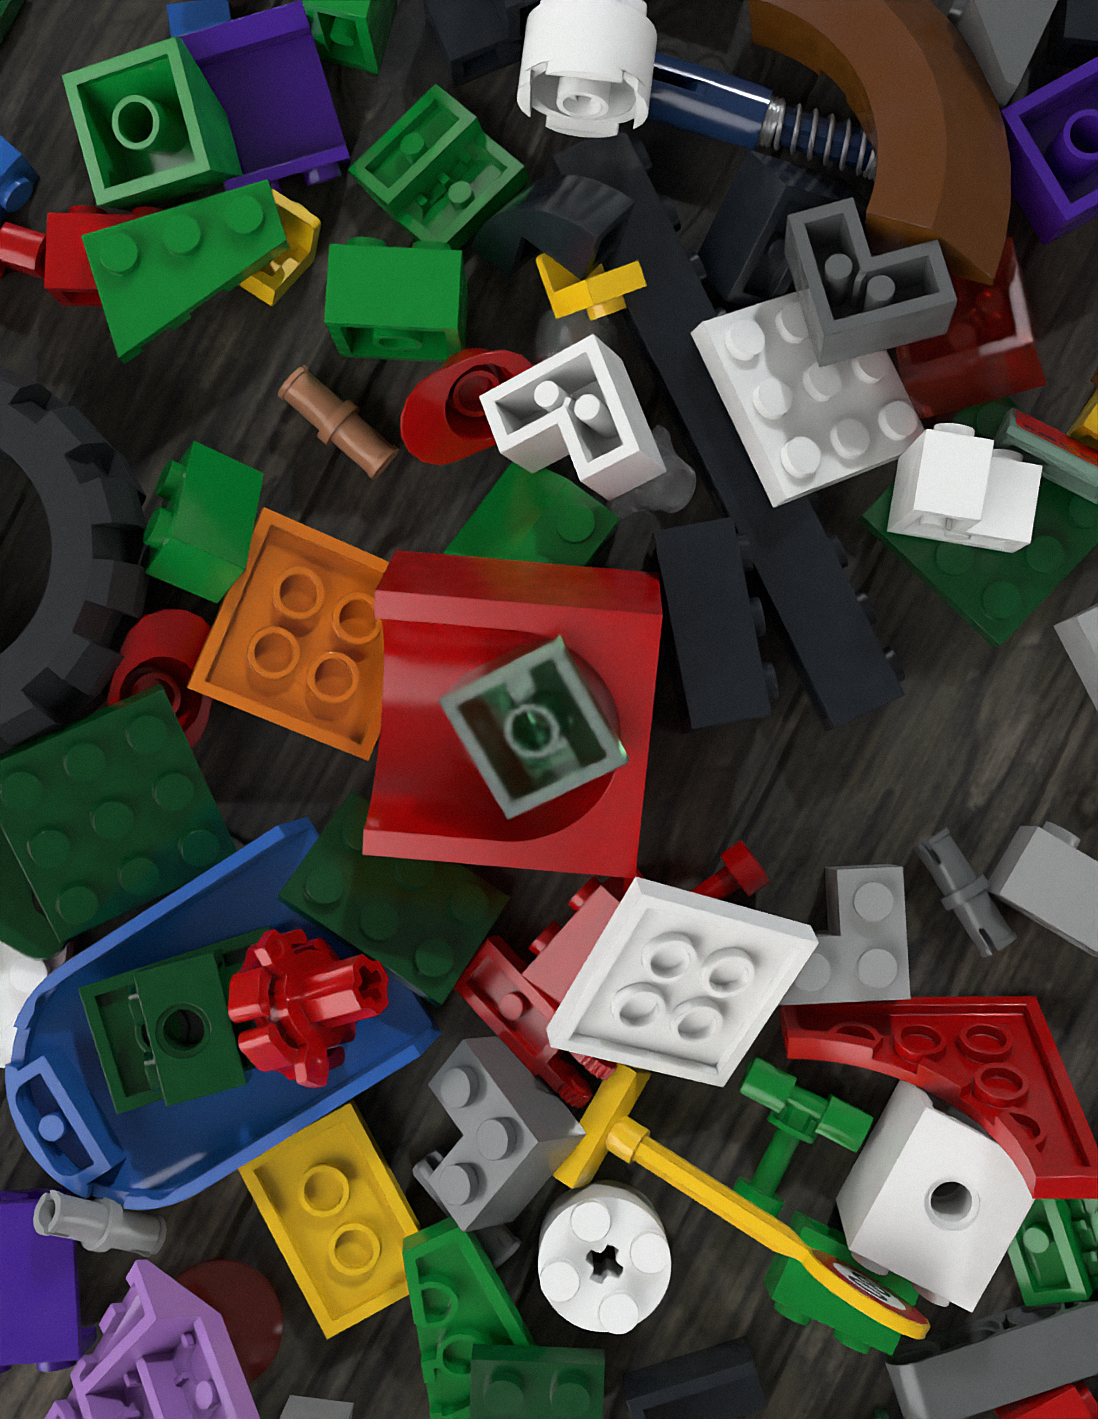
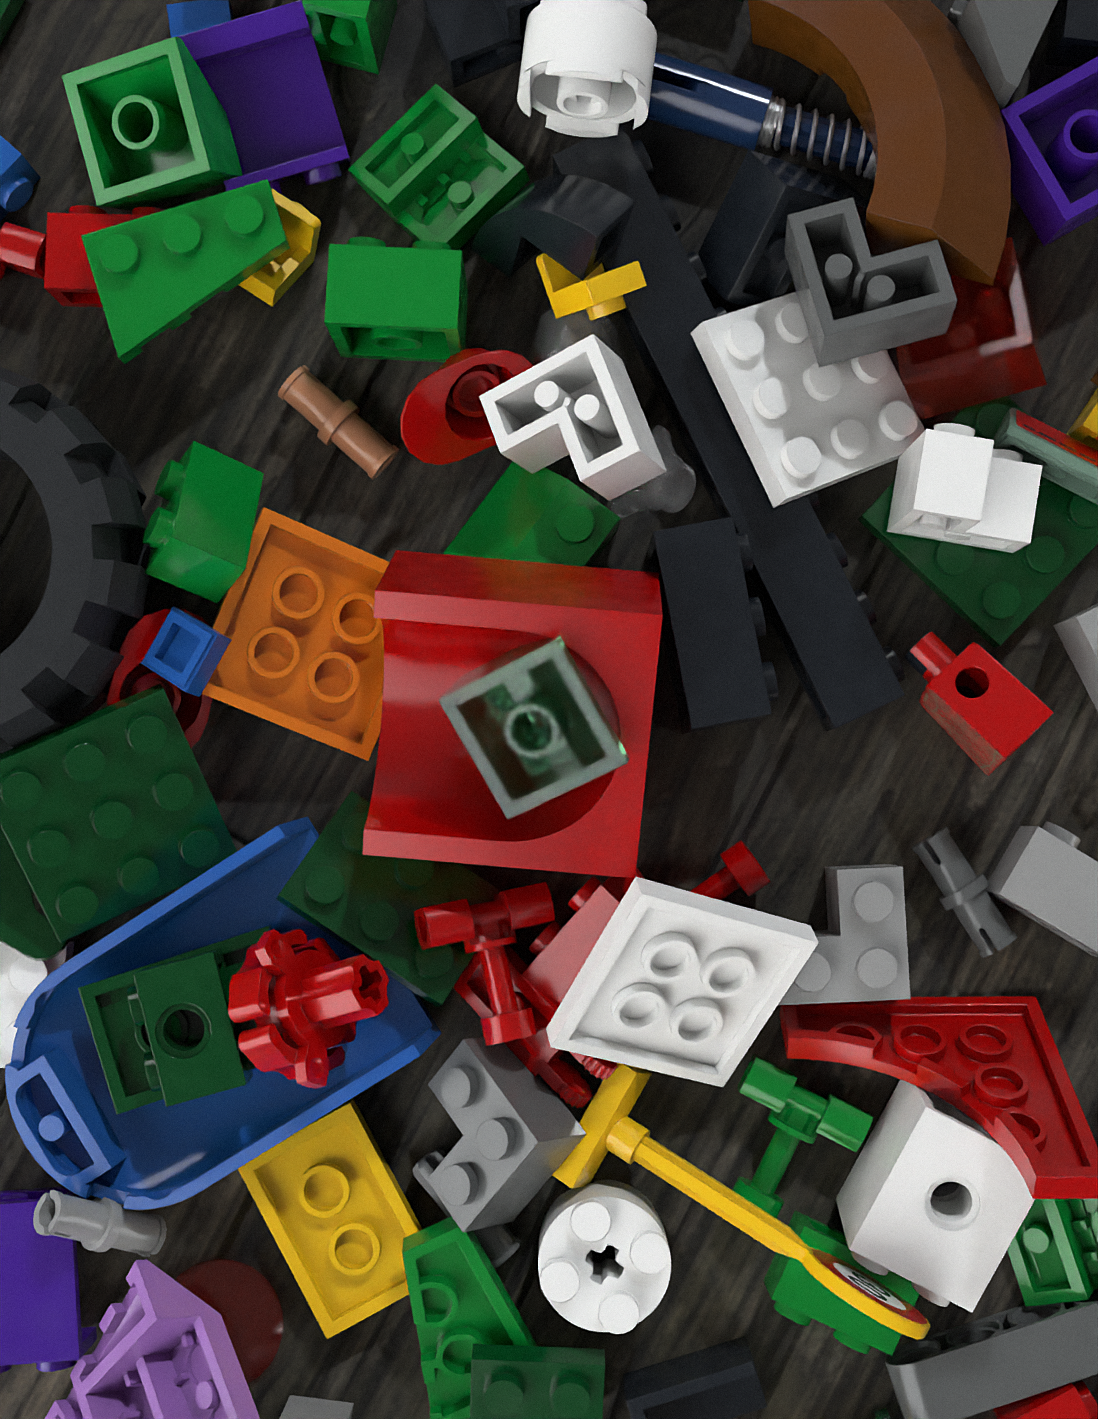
none -> blue tile [141,606,231,697]
none -> red bar [414,882,555,1046]
none -> red torso [904,631,1054,776]

